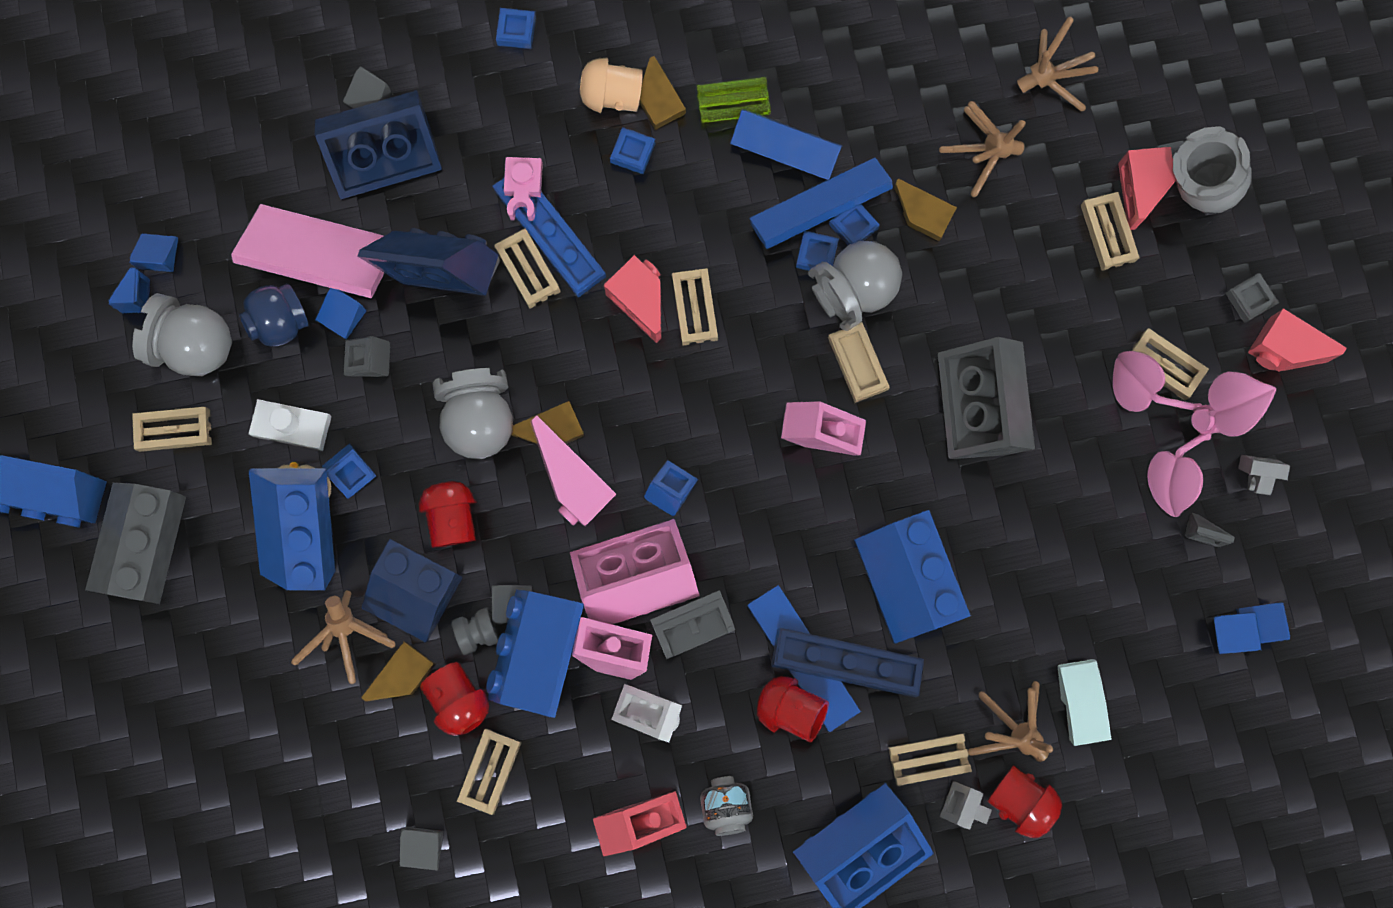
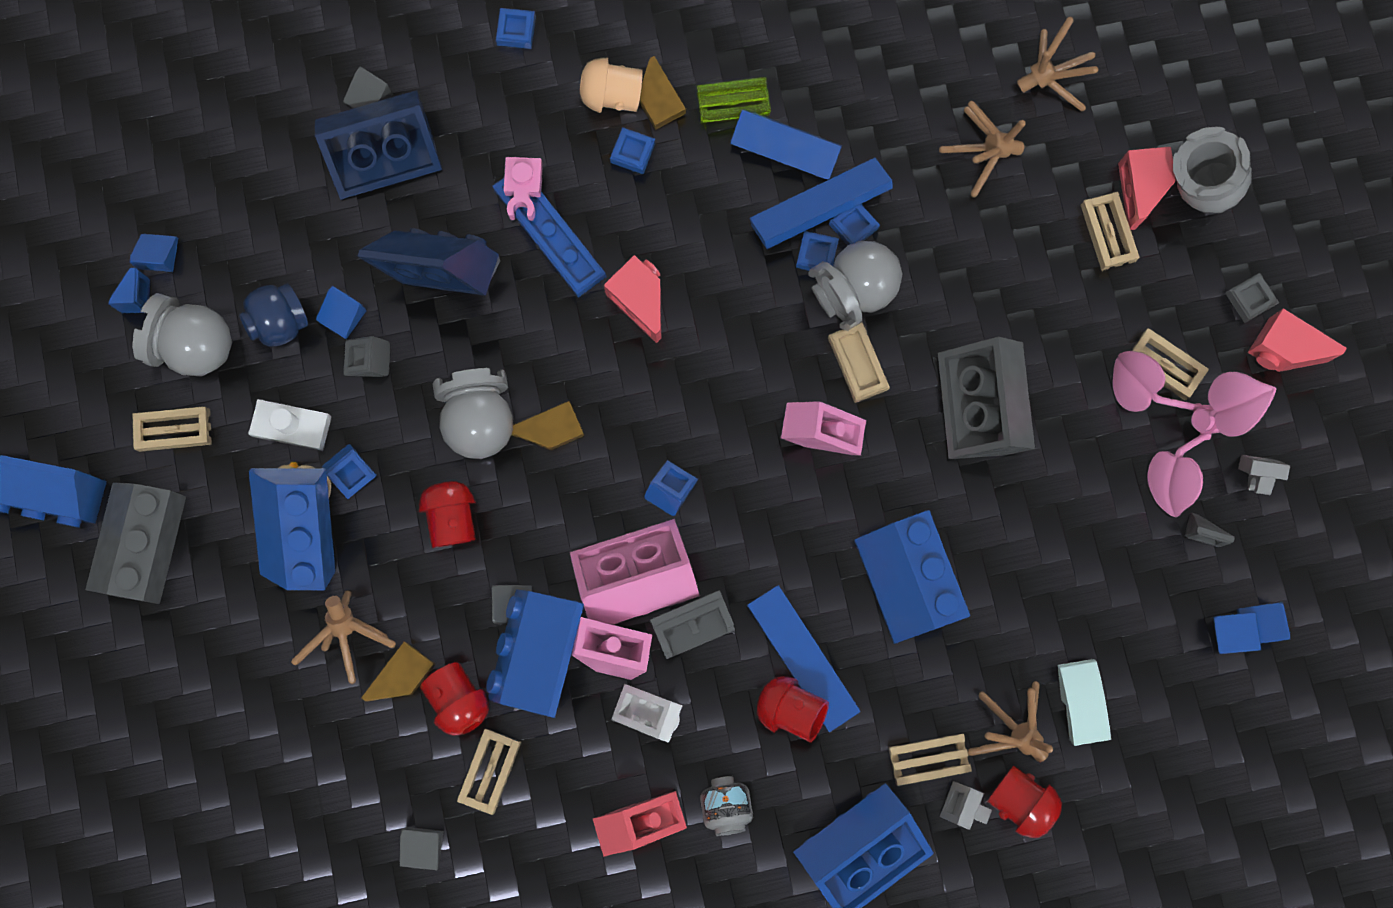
bright pink tile [231,204,384,298] -> none
dark blue slope [361,539,463,643] -> none
dark grey wheel [452,607,499,655] -> none
tan tile [494,228,561,309] -> none
bright pink slope [530,416,616,526] -> none
tan tile [672,268,718,346] -> none
dark blue tile [771,628,924,697] -> none
pearl gold tile [894,179,957,241] -> none

